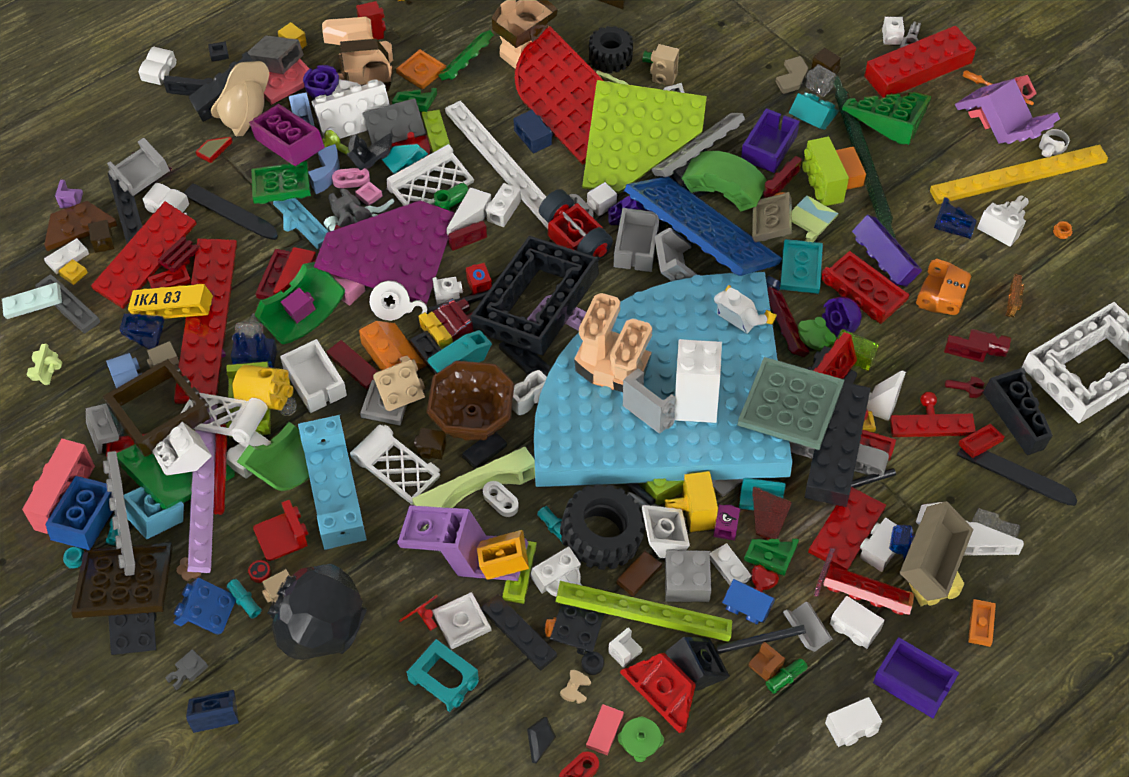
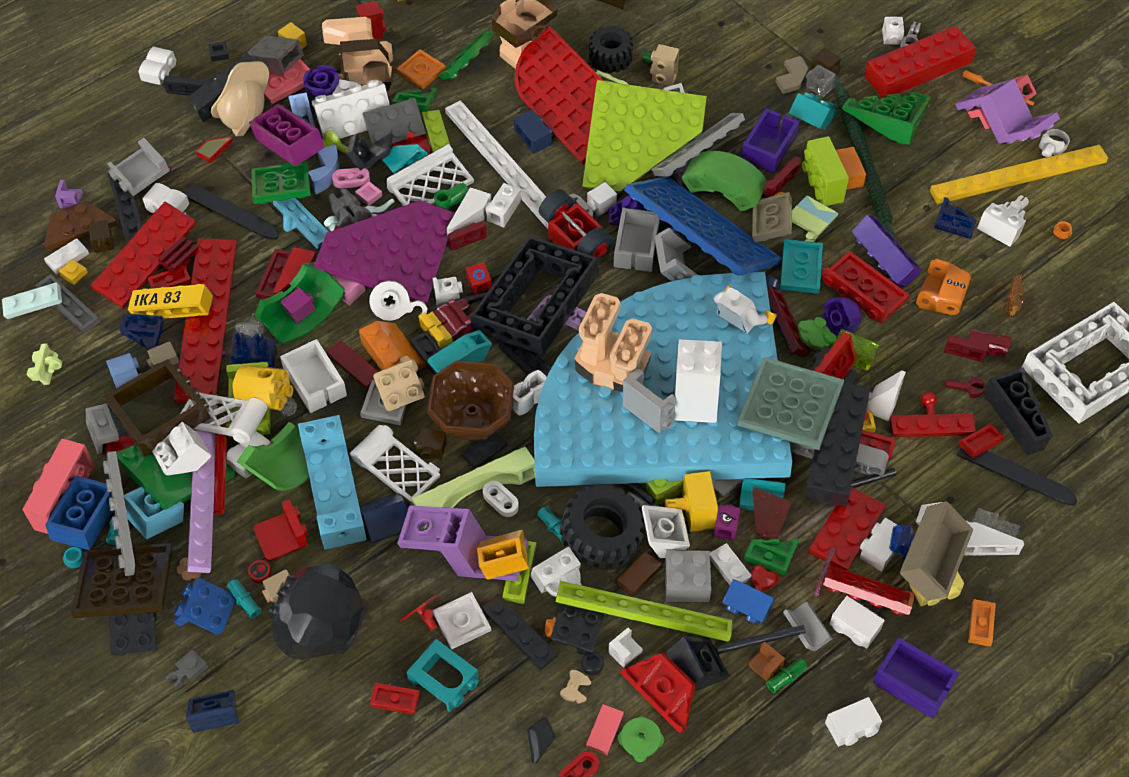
none -> dark blue slope [359,493,407,543]
none -> red plate [370,683,420,715]

